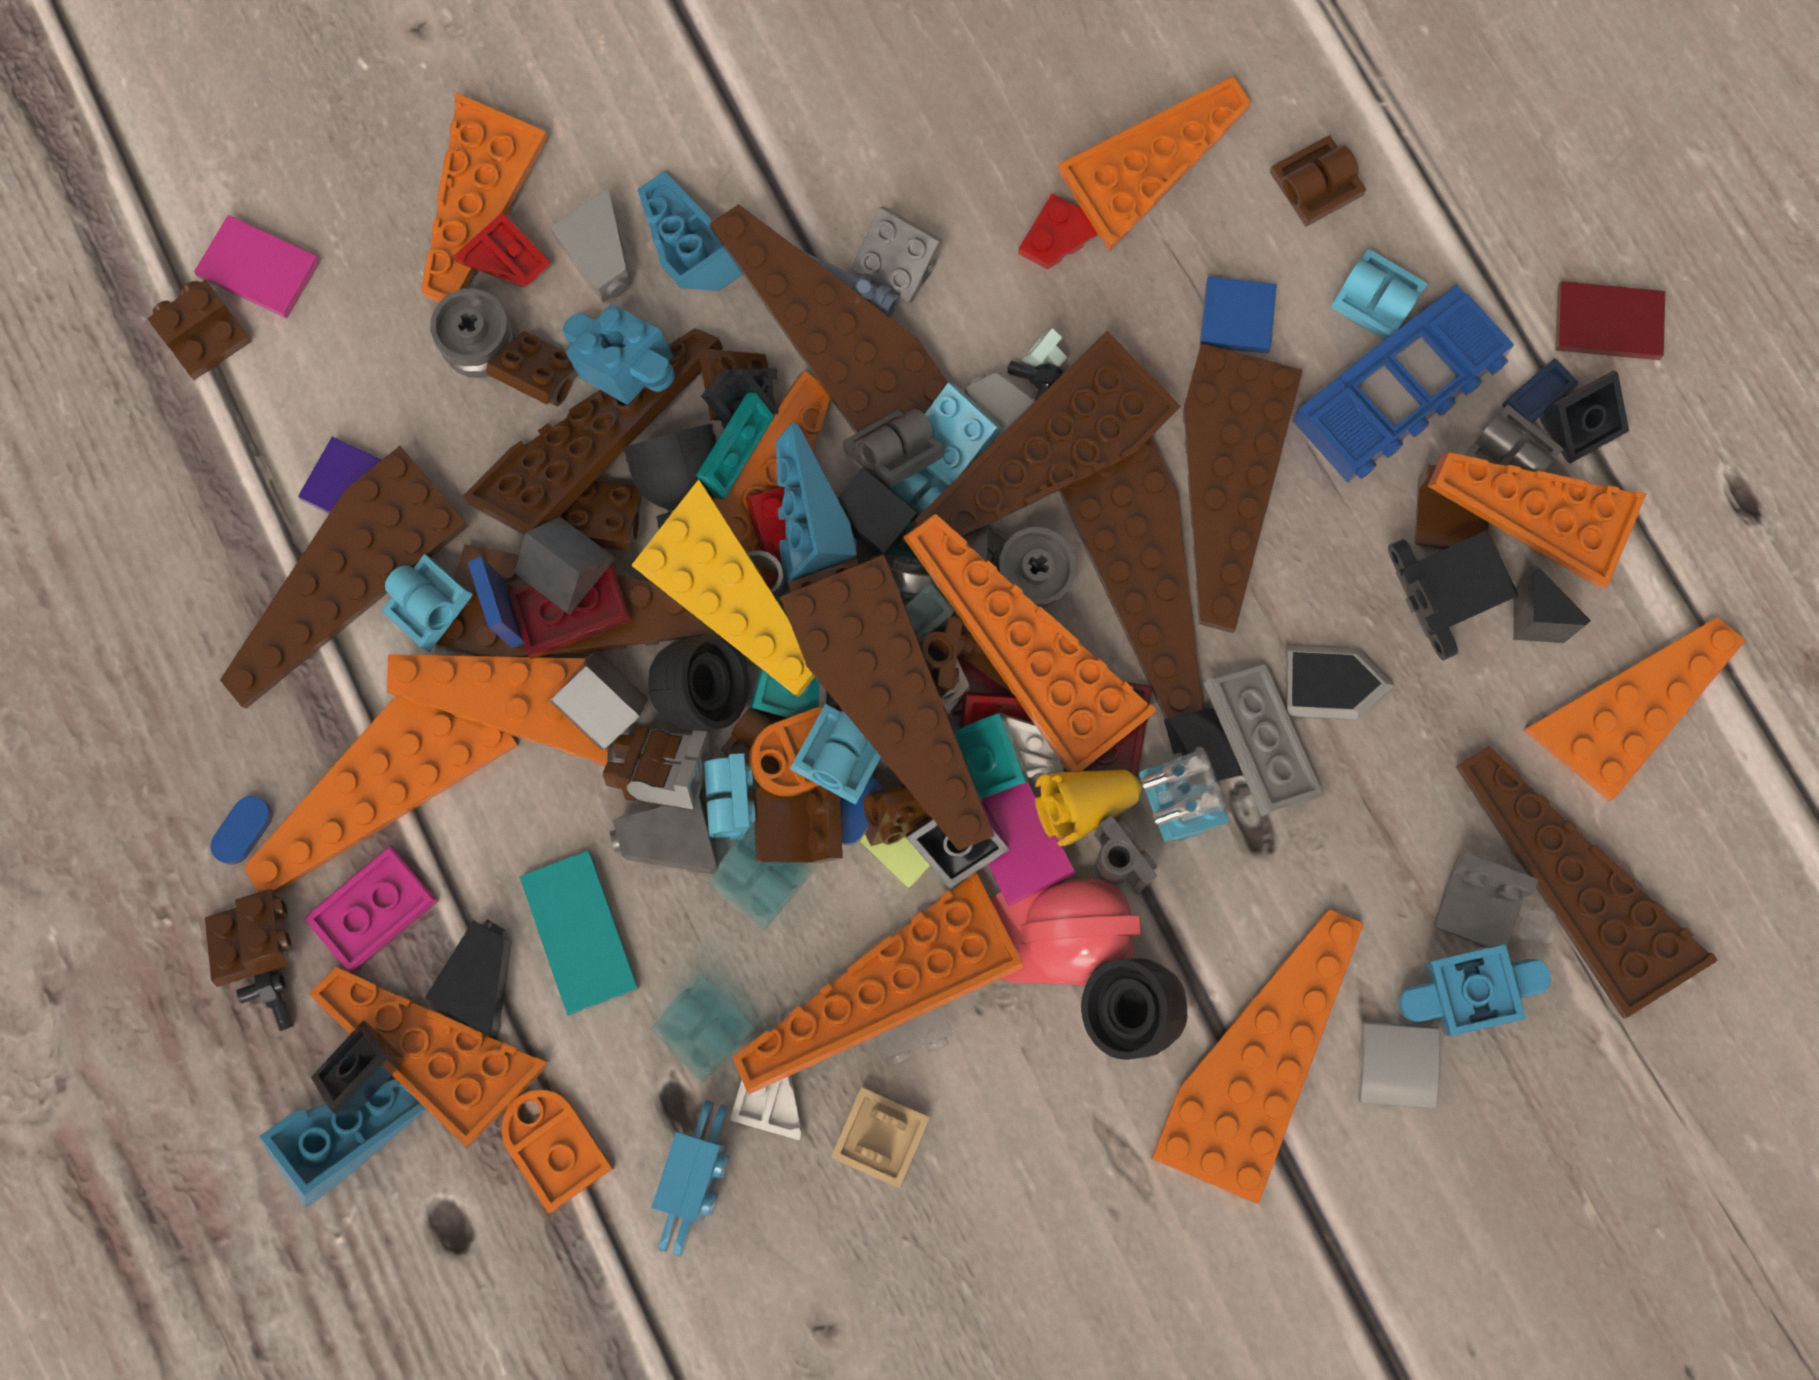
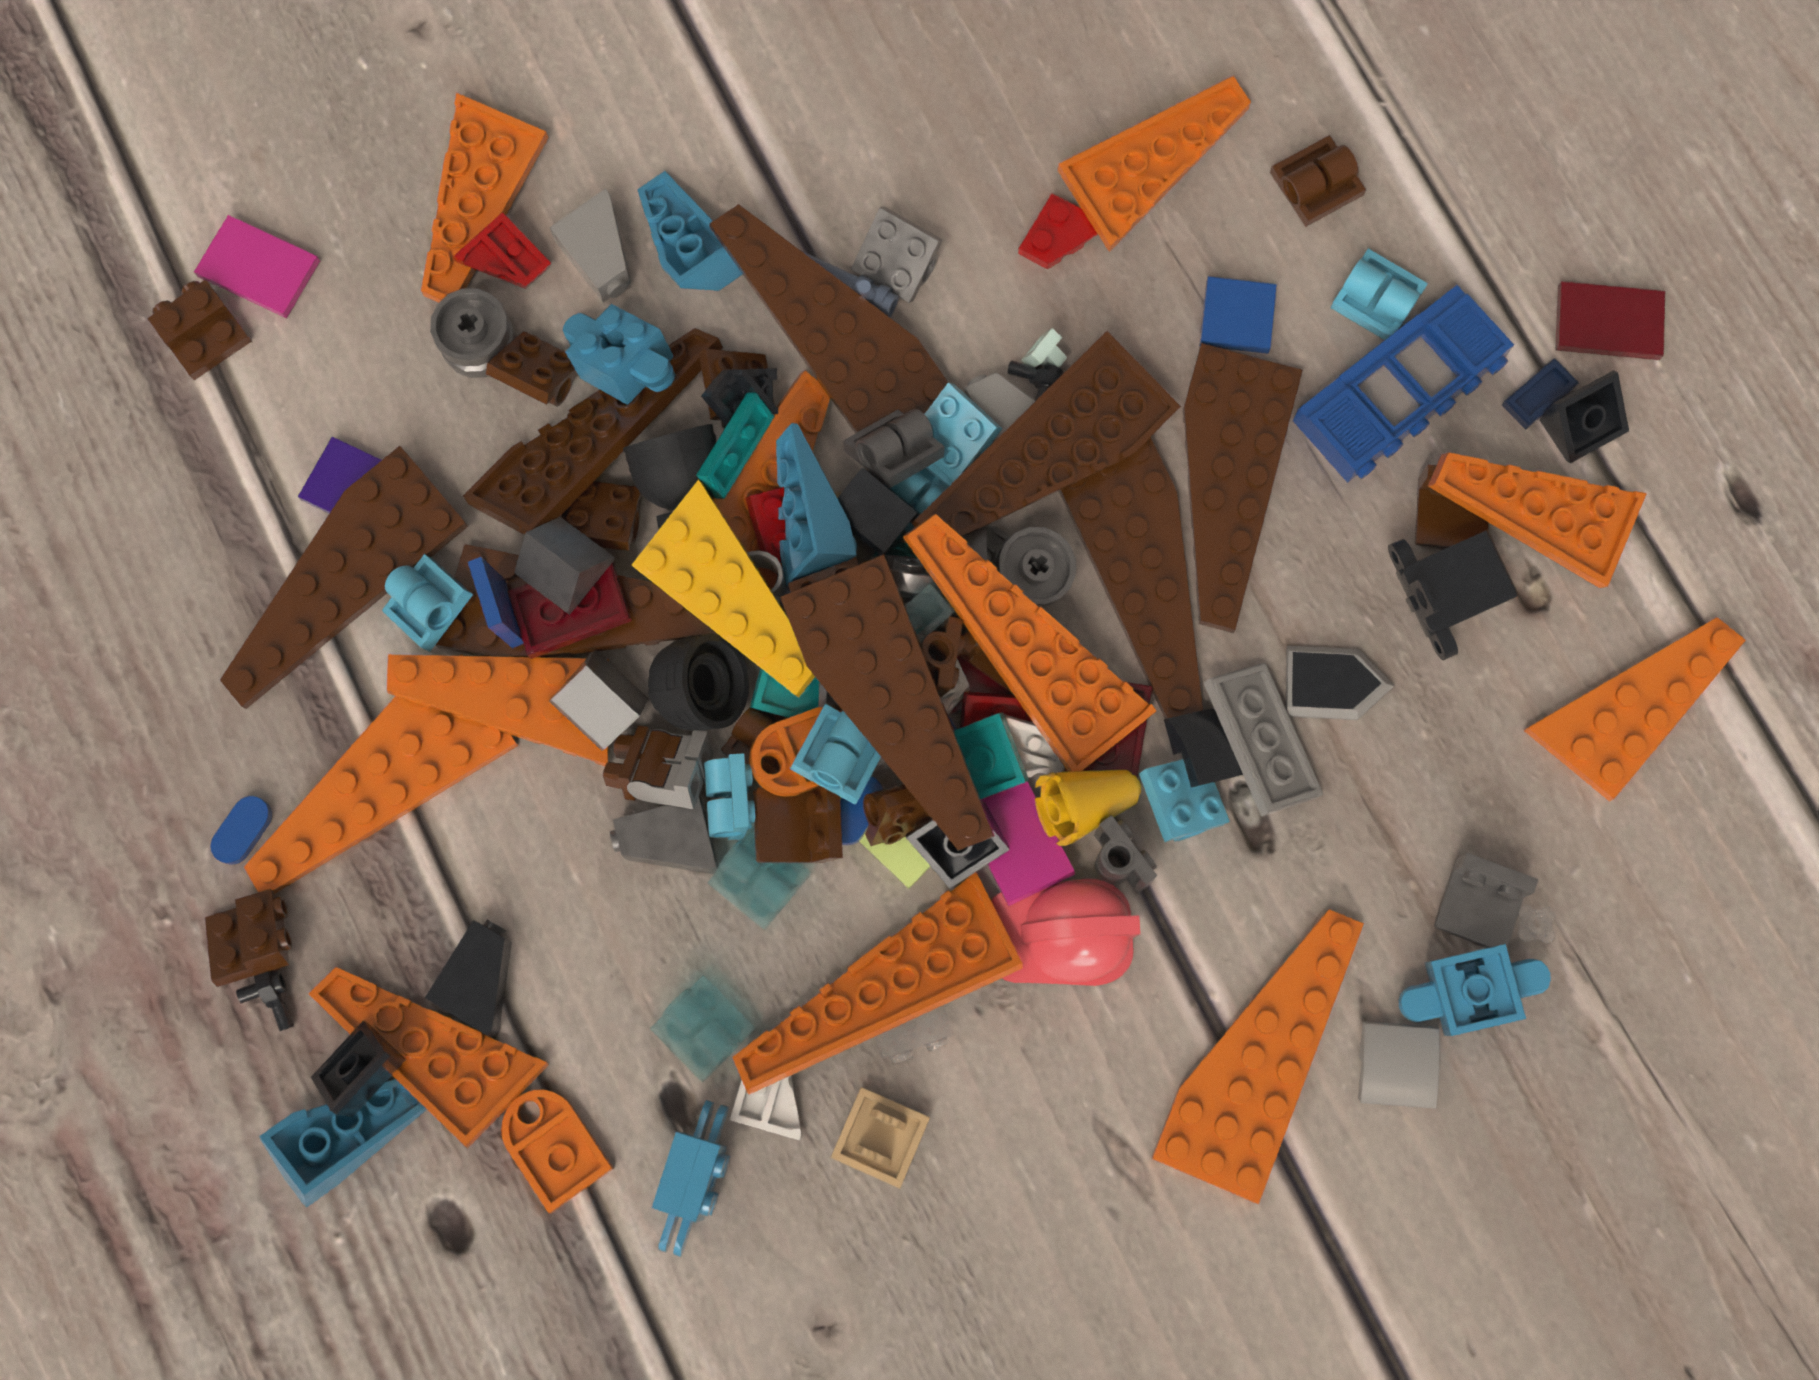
dark pink tile [304,846,439,974] -> none
teal tile [519,850,639,1016] -> none
black piece [1081,958,1188,1060] -> none
clear piece [1141,747,1227,825] -> none
reddish brown wing [1456,746,1718,1019] -> none
flat silver plate [1464,405,1563,472] -> none
black slope [1513,568,1591,643] -> none

